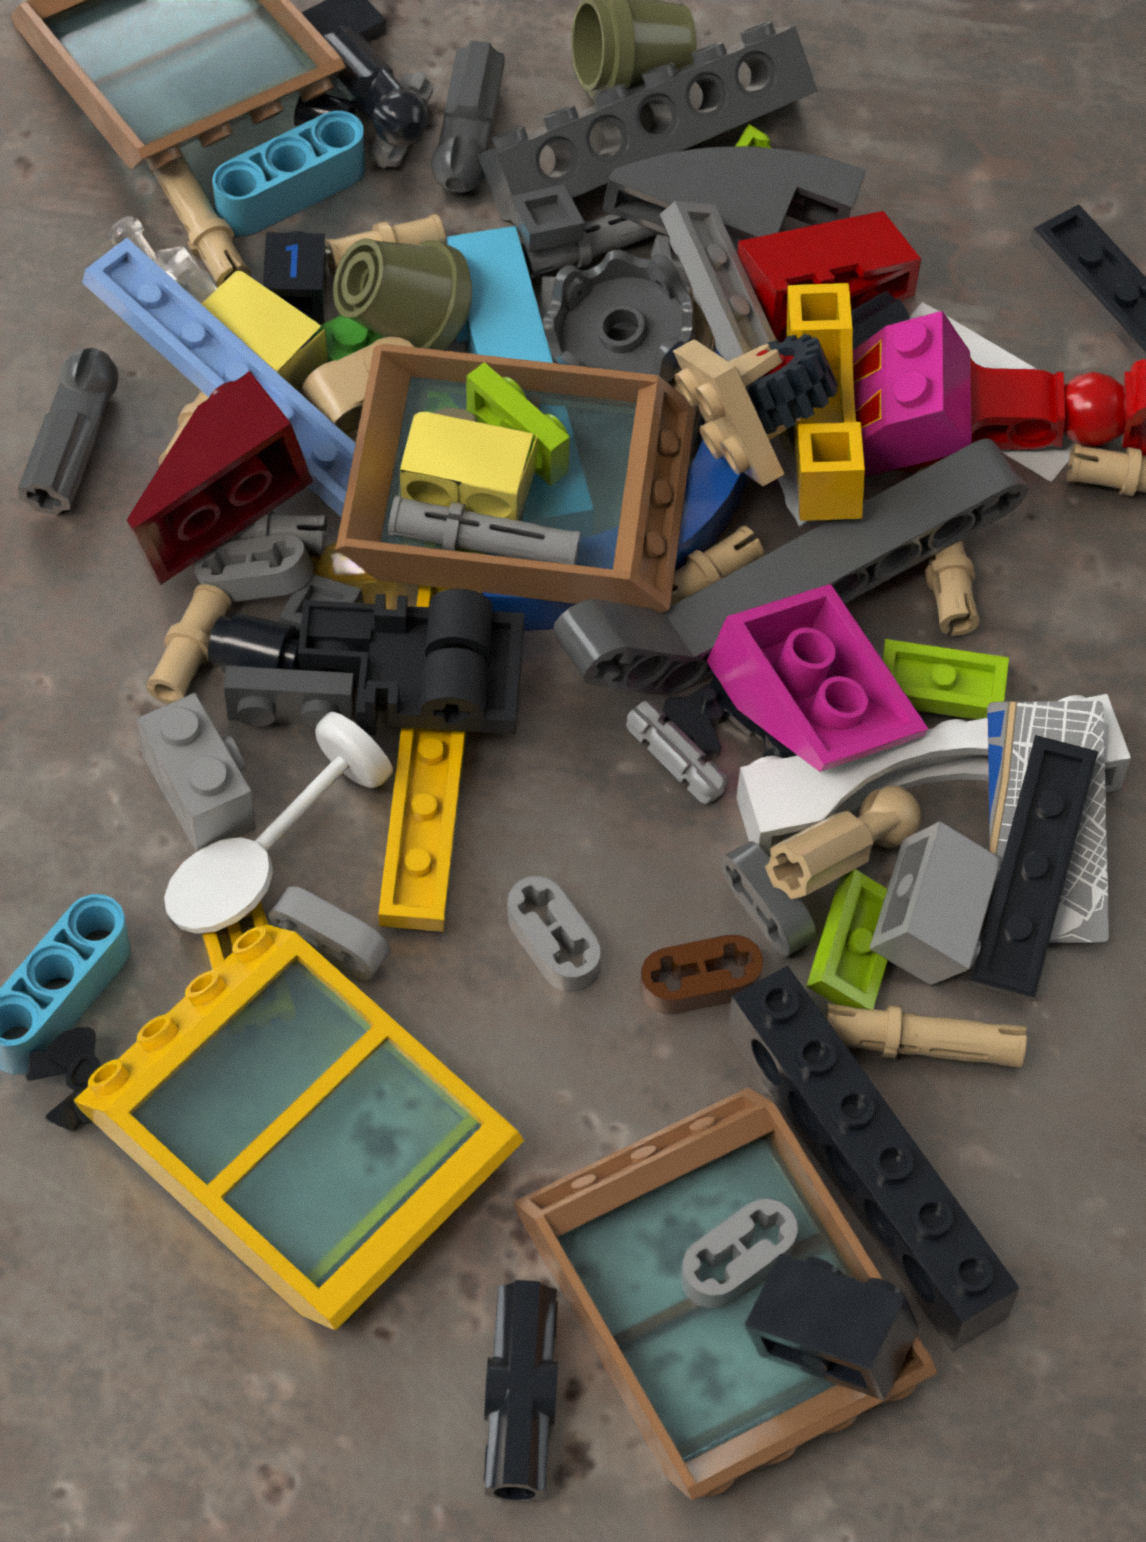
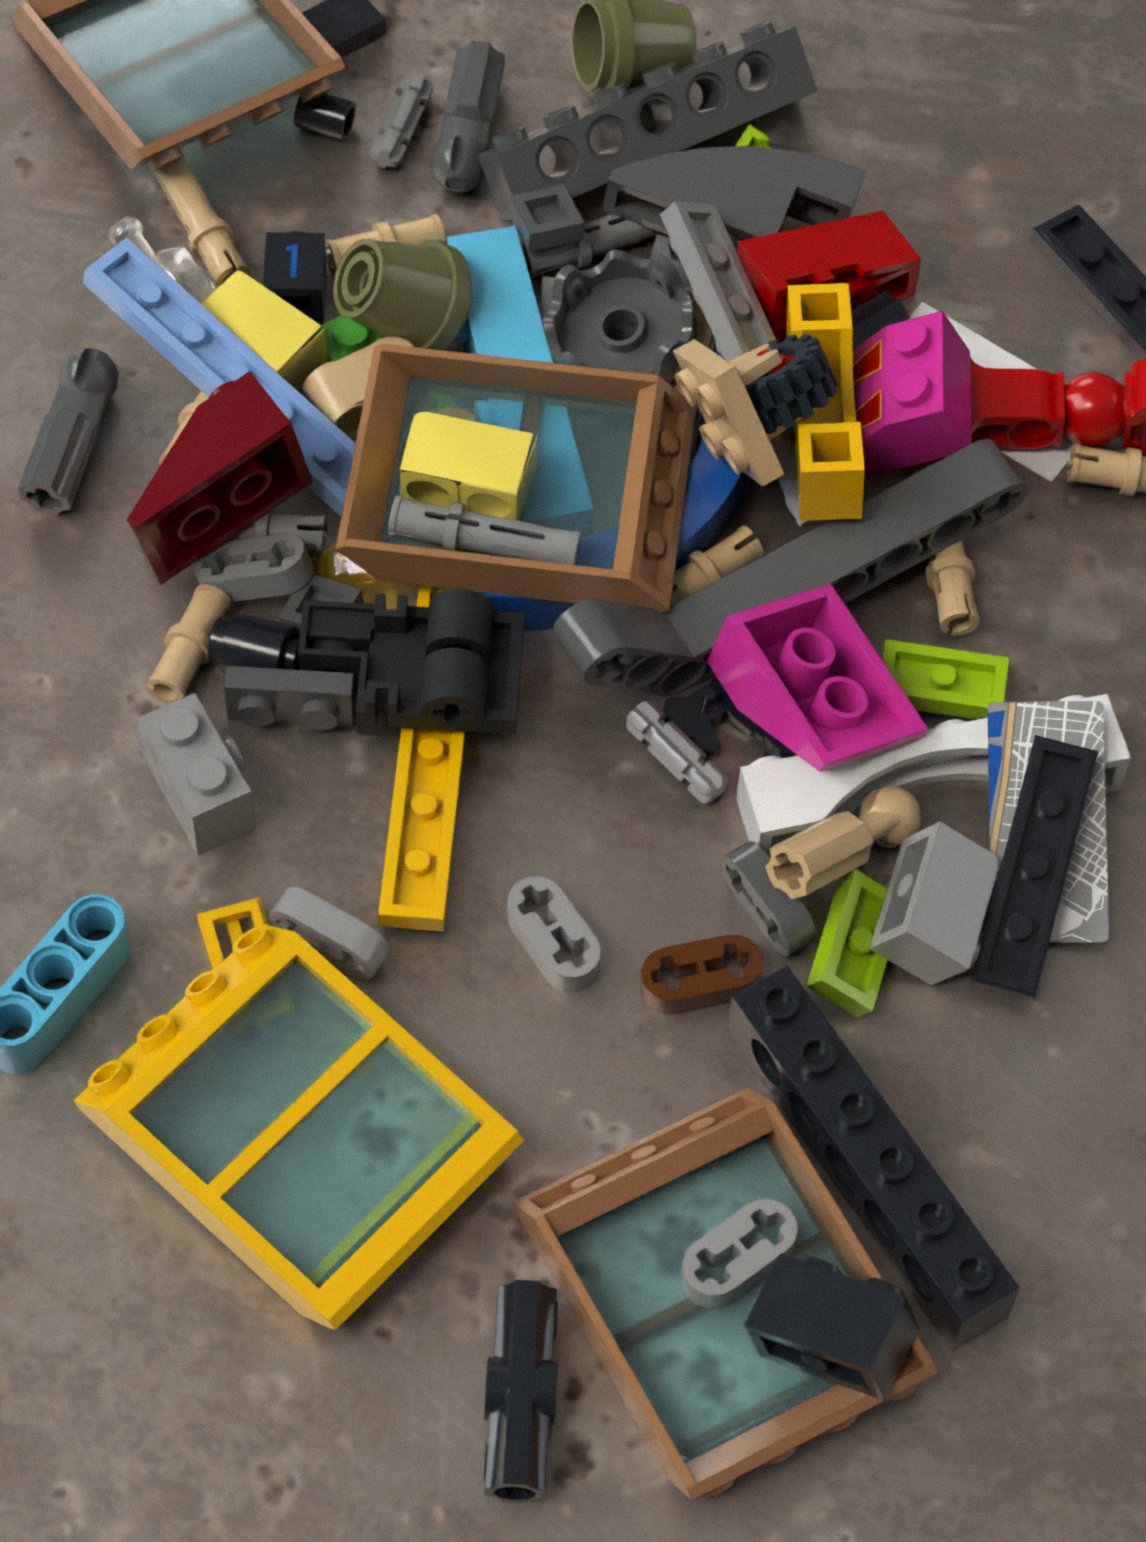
black piece [25,1027,101,1131] -> none
white piece [164,711,393,934] -> none
medium azure beam [213,111,365,237] -> none
black piece [323,25,429,147] -> none
lime plate [466,362,570,486] -> none
tan pin [825,1003,1027,1069] -> none

